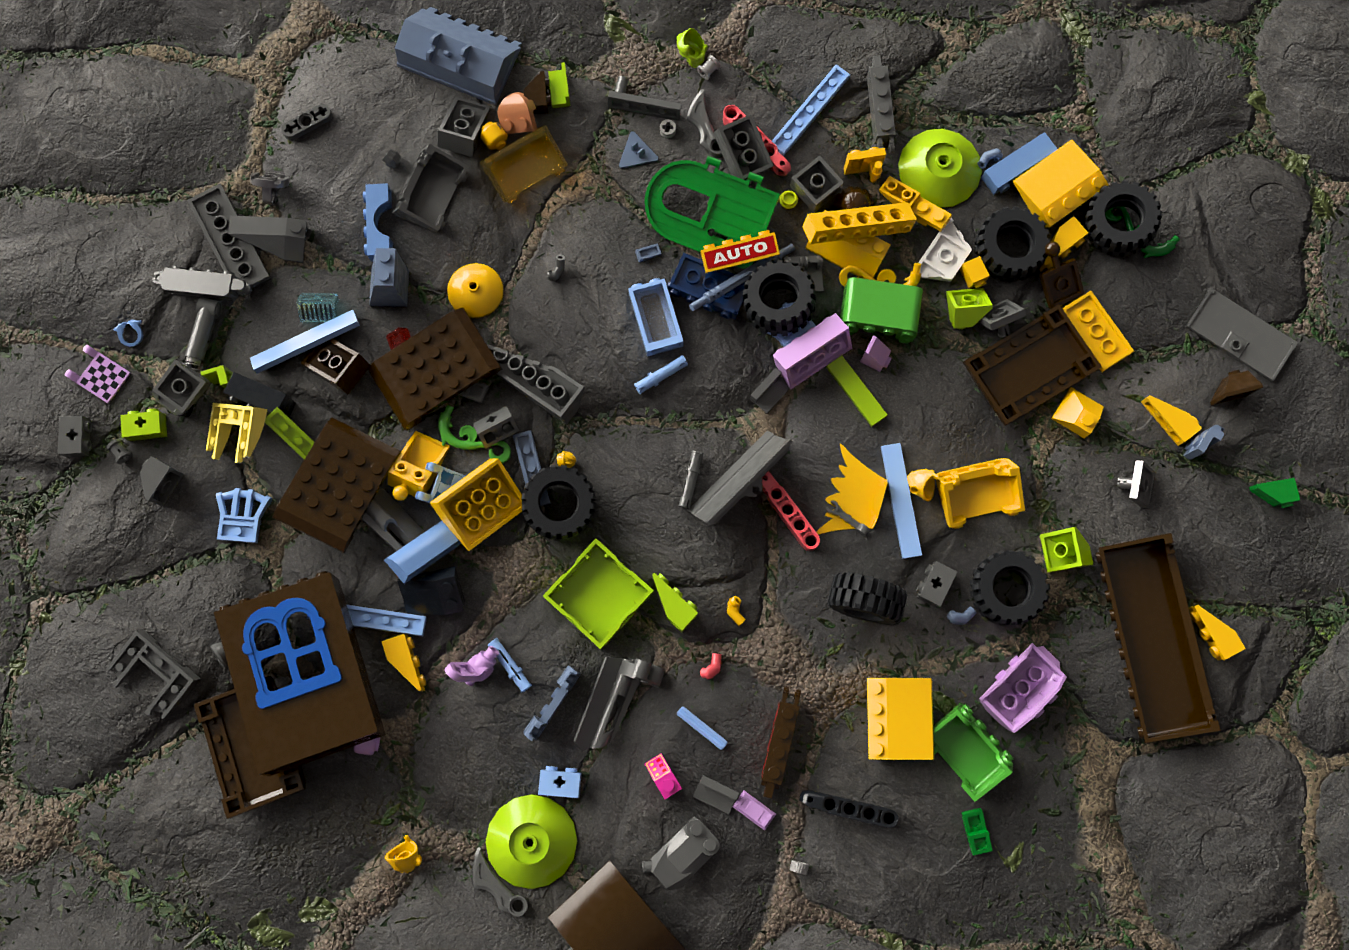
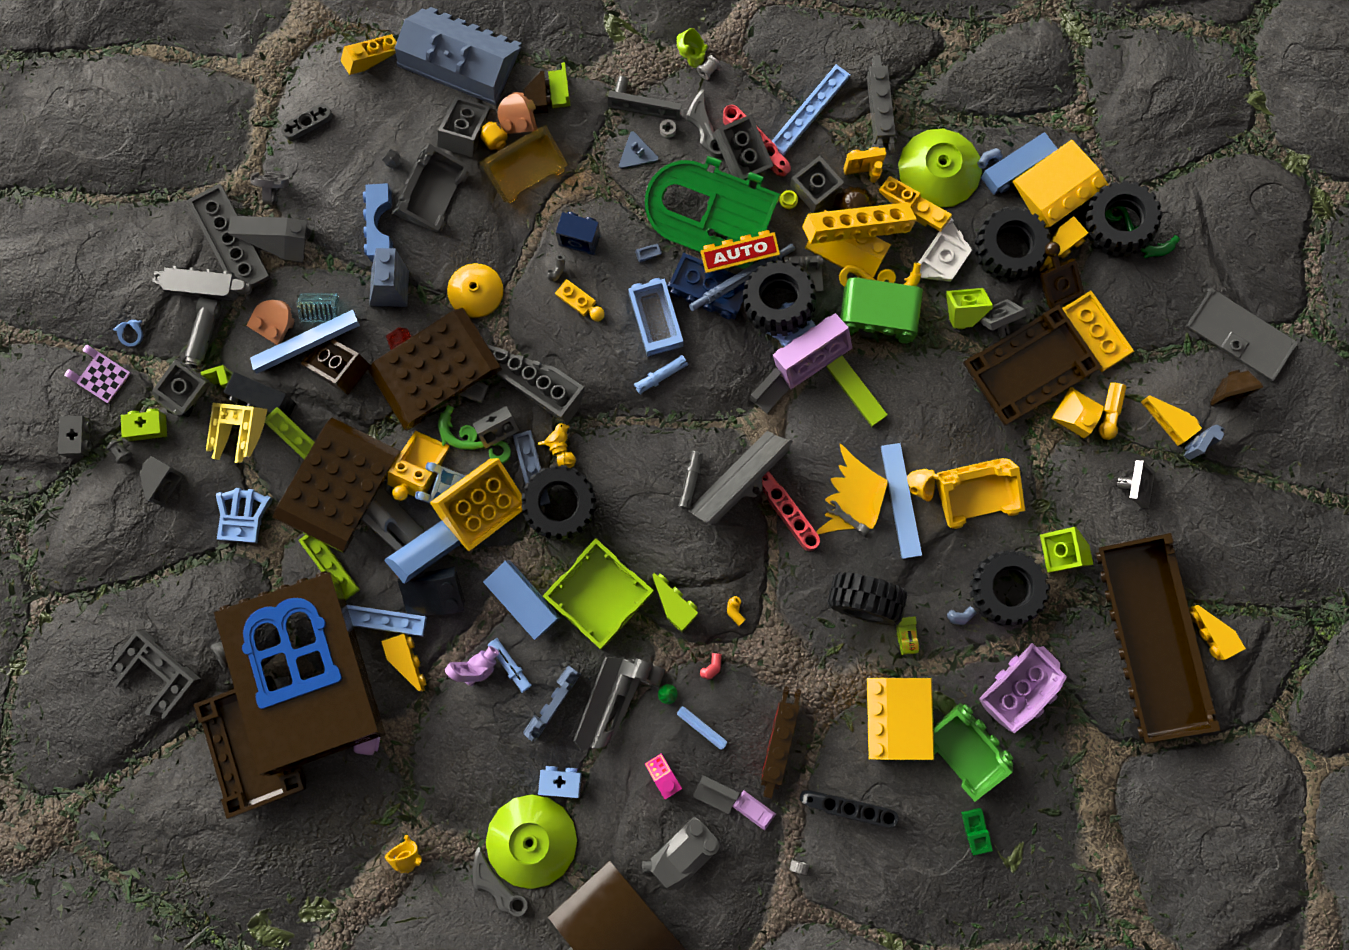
lavender slope [860,336,891,372] -> none
dark grey brick [916,561,957,608] -> none
yellow brick [959,256,990,289] -> none
green slope [1249,478,1300,508] -> none
none -> nougat slope [247,300,294,345]
none -> lime tile [298,535,360,601]
none -> yellow slope [341,34,397,75]
none -> medium blue brick [483,560,561,640]
none -> yellow animal [538,423,569,456]
none -> yellow plate [555,279,605,321]
none -> dark blue brick [556,212,600,255]
none -> green plate [658,684,678,704]
none -> lime leg [896,616,919,655]
none -> yellow piece [1099,383,1127,440]

